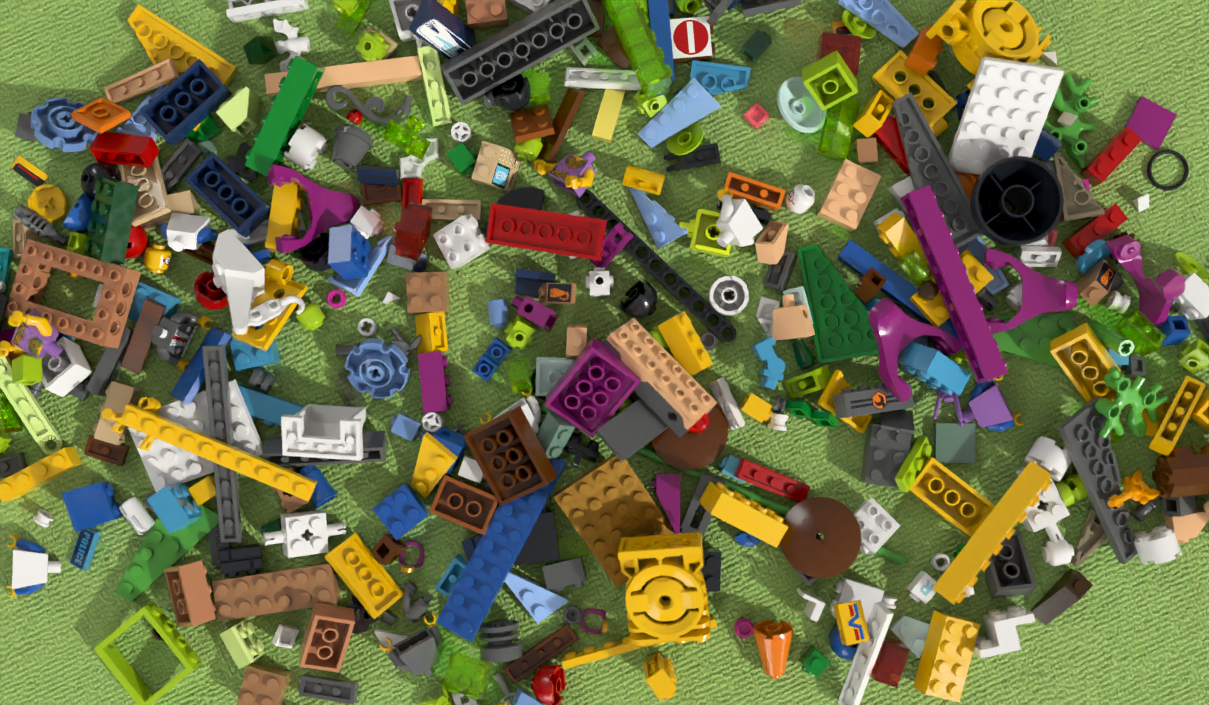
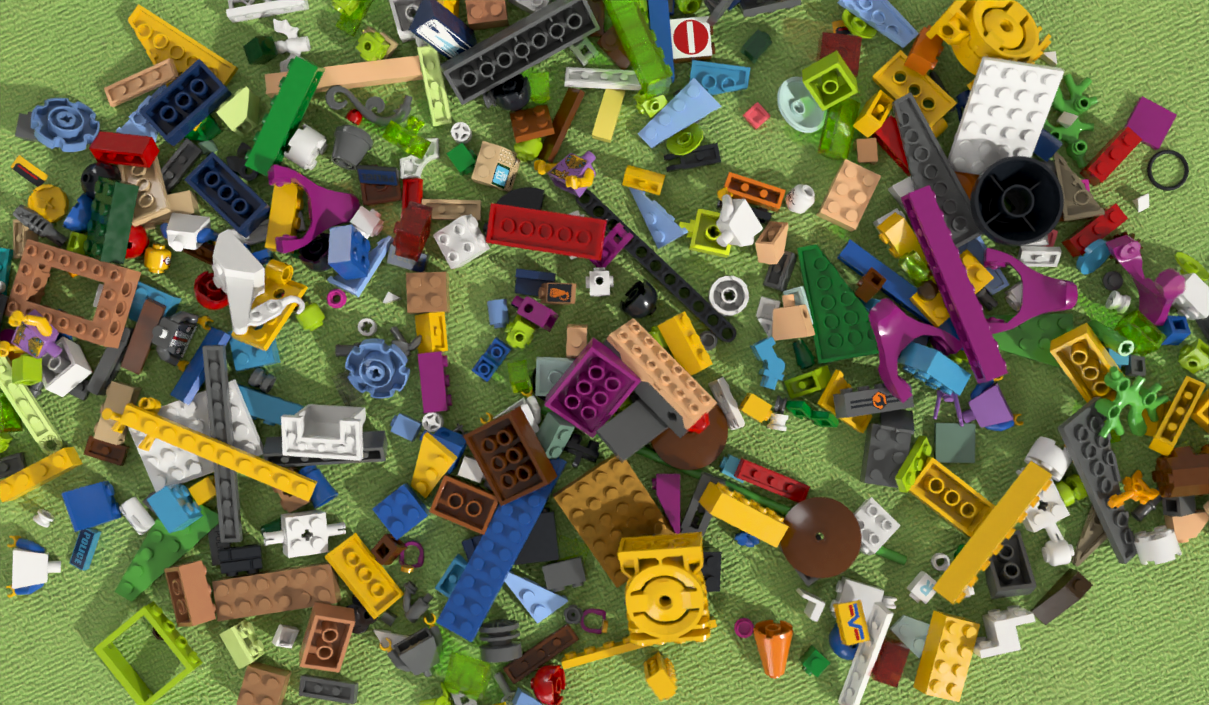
orange tile [71,97,131,134] -> none
medium nougat slope [1075,259,1117,307] -> none

